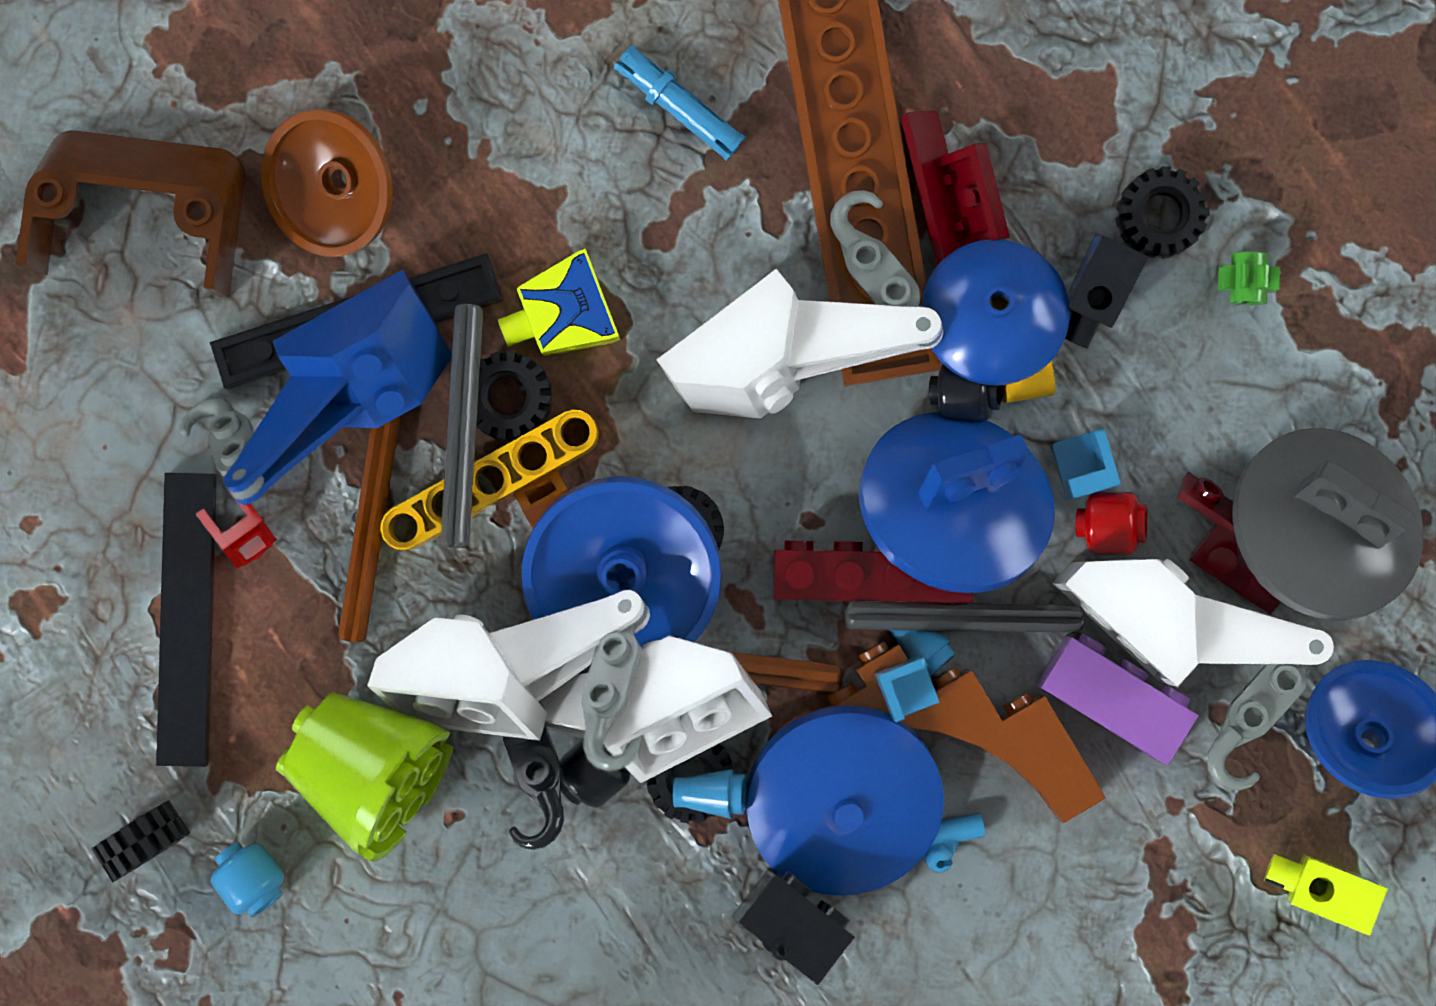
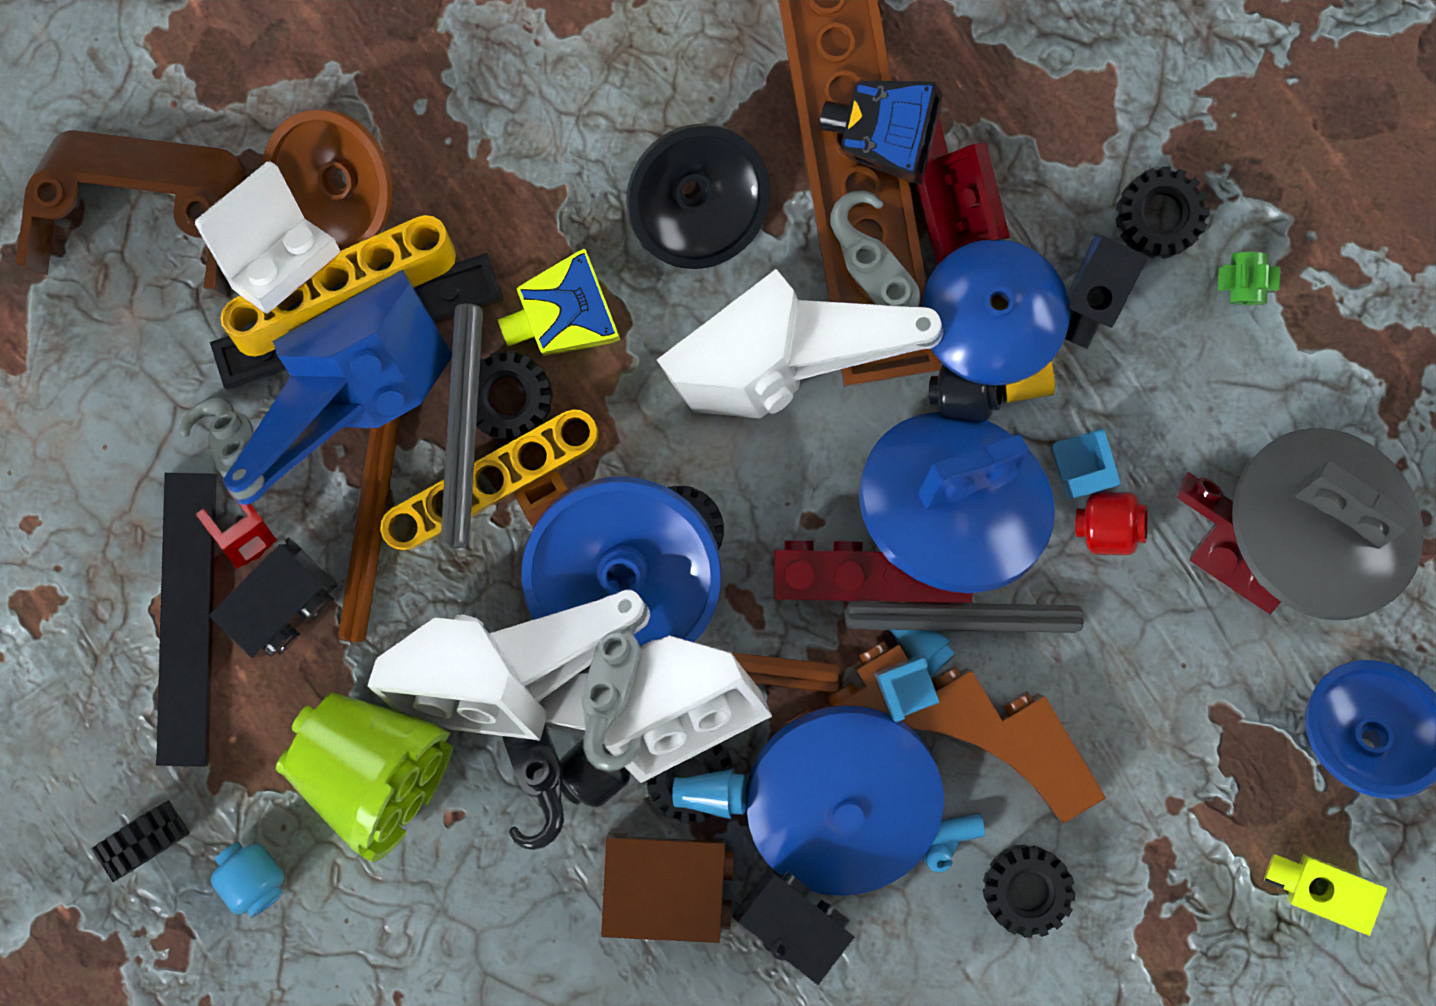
dark azure pin [613,44,746,161] -> none
medium lavender brick [1035,633,1199,766] -> none
white slope [1052,559,1334,791] -> none
none -> white bracket [195,161,341,314]
none -> black brick [209,537,338,658]
none -> yellow beam [220,215,456,357]
none -> reddish brown panel [601,832,734,943]
none -> black dish [626,124,770,269]
none -> torso [820,81,943,185]
none -> black tyre [983,845,1076,938]

